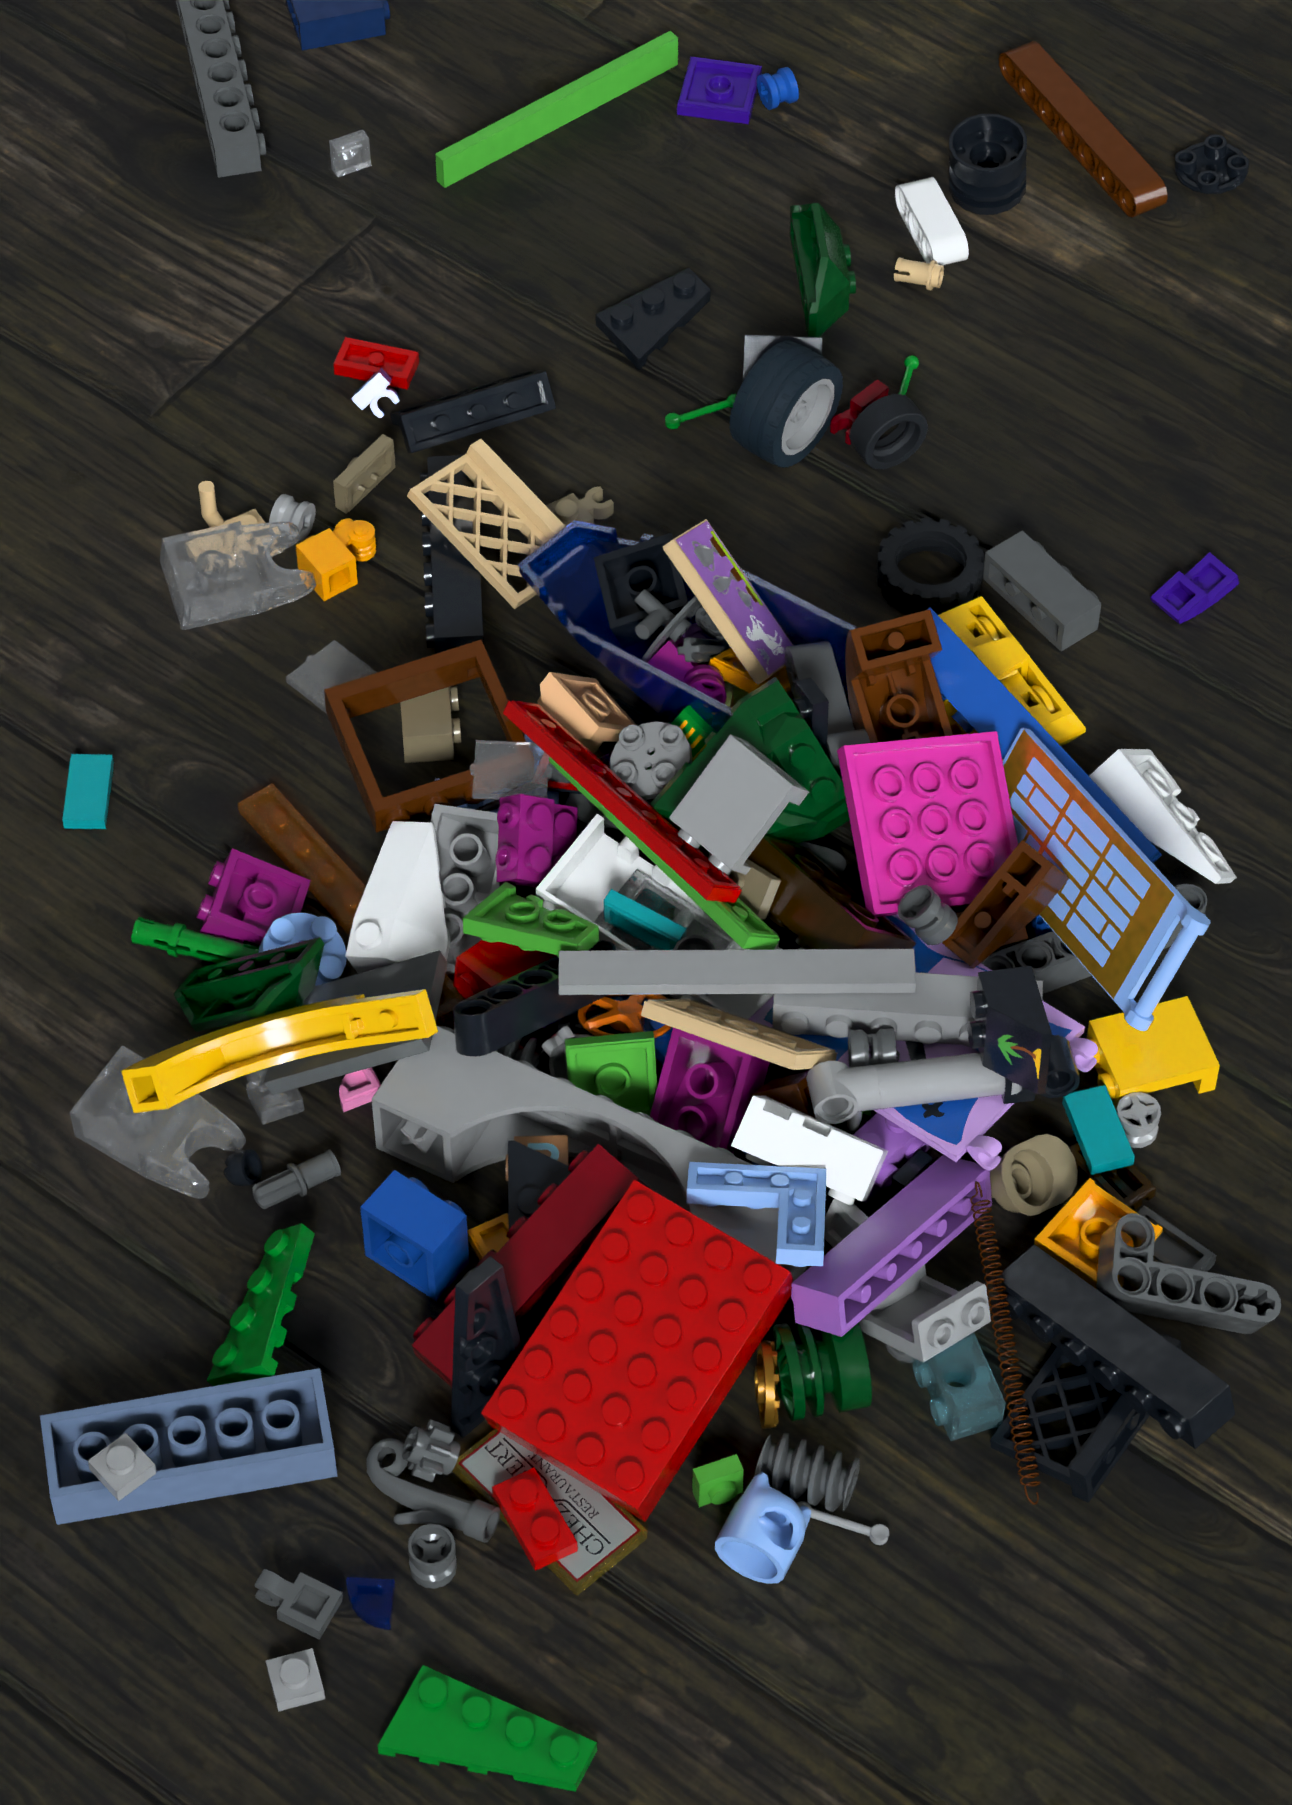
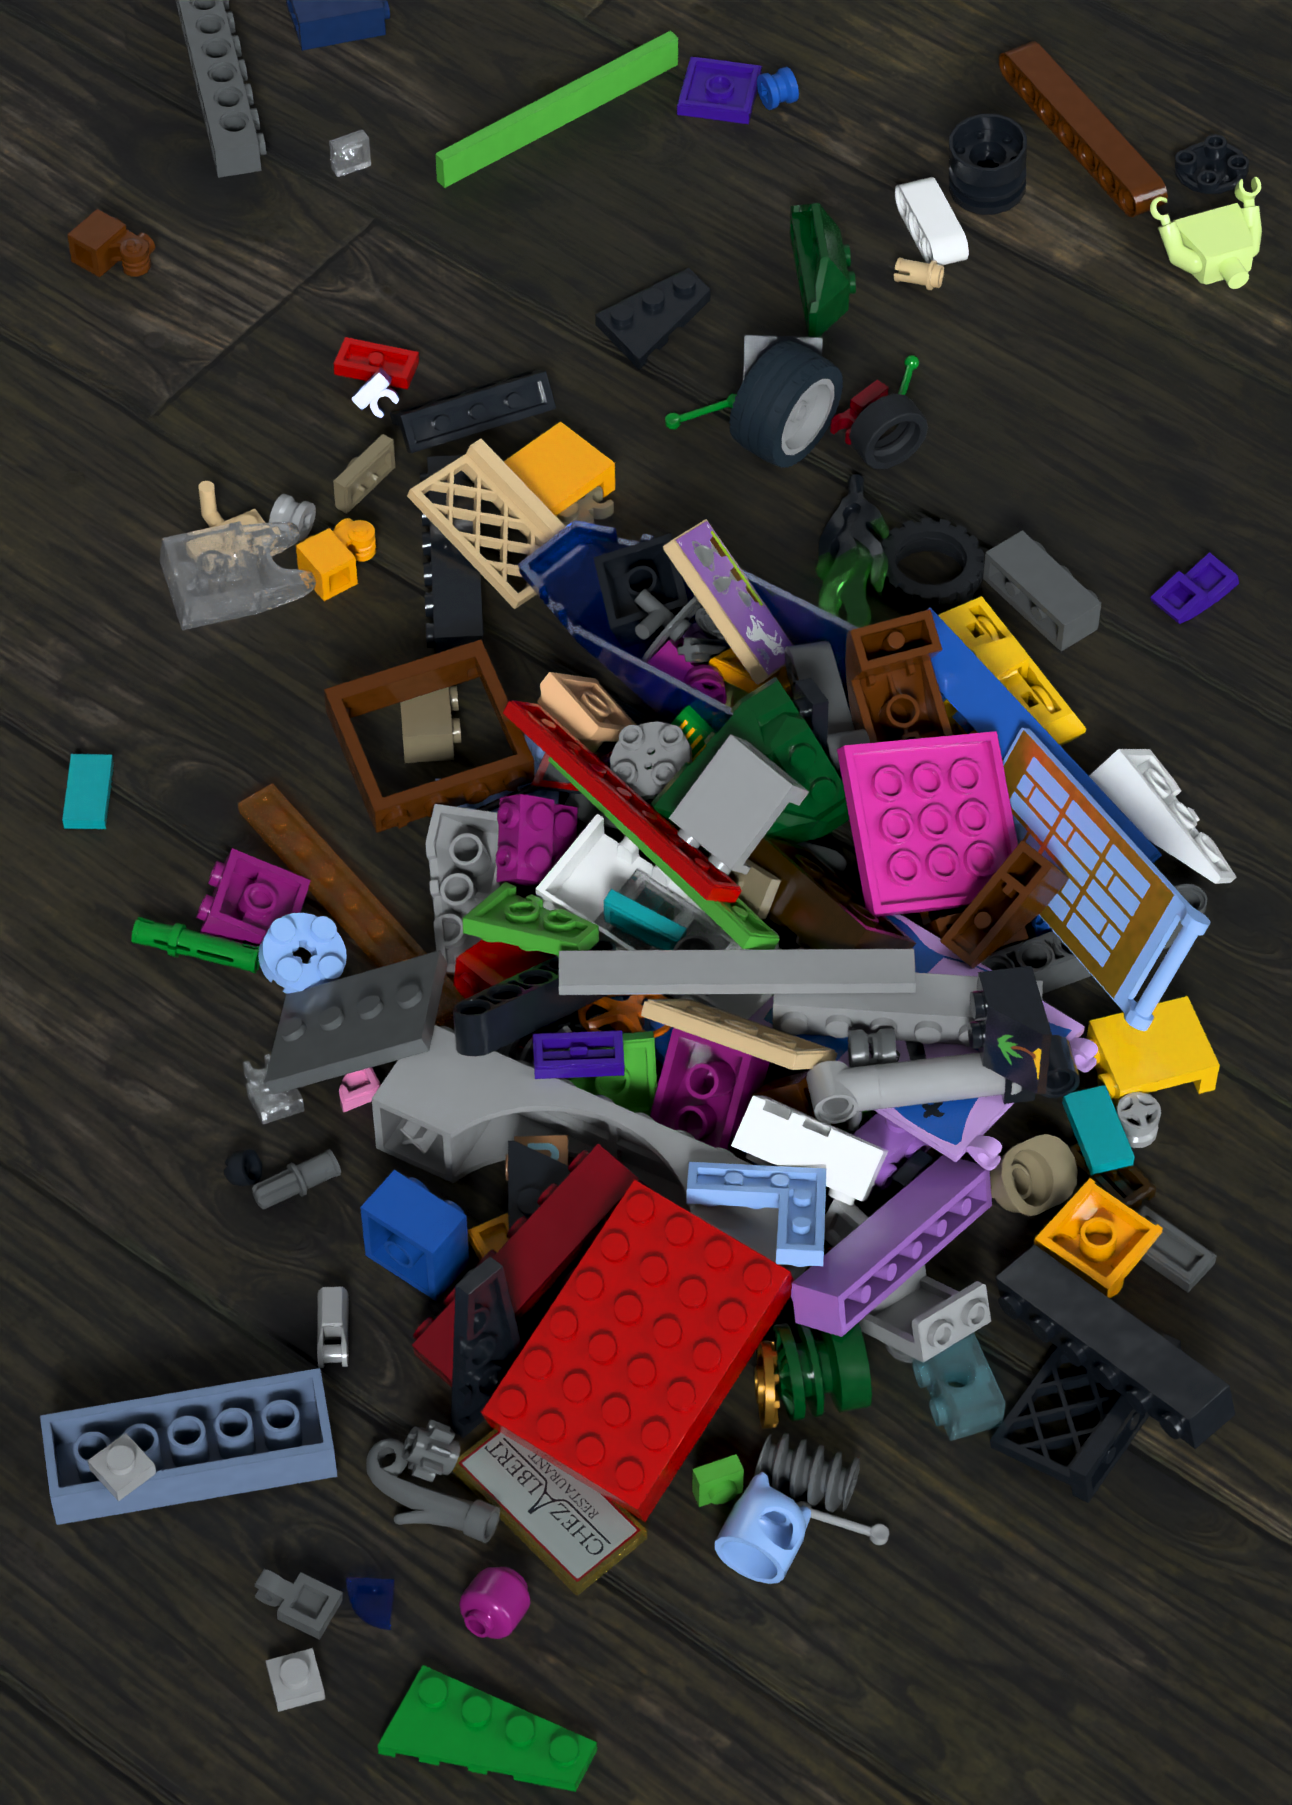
clear brick [70,1045,246,1199] -> none
yellow arch [121,989,438,1113] -> none
dark green wedge [173,937,324,1032] -> none
green wing [207,1223,315,1386] -> none
clear piece [286,640,377,713] -> none
white wedge [345,821,451,974] -> none
dark grey wheel [408,1524,457,1589] -> none
clear piece [470,740,553,800] -> none
red plate [492,1467,578,1571] -> none
dark grey wheel [898,885,958,945] -> none
reddish brown piece [970,1181,1041,1505] -> none
dark grey beam [1096,1213,1281,1334] -> none
none -> reddish brown brick [67,209,155,277]
none -> light grey bar [317,1287,349,1368]
none -> magenta head [459,1567,531,1639]
none -> light orange panel [504,421,615,516]
none -> dark purple tile [533,1030,625,1079]
none -> piece [816,474,889,674]
none -> yellowish green torso [1150,177,1262,289]

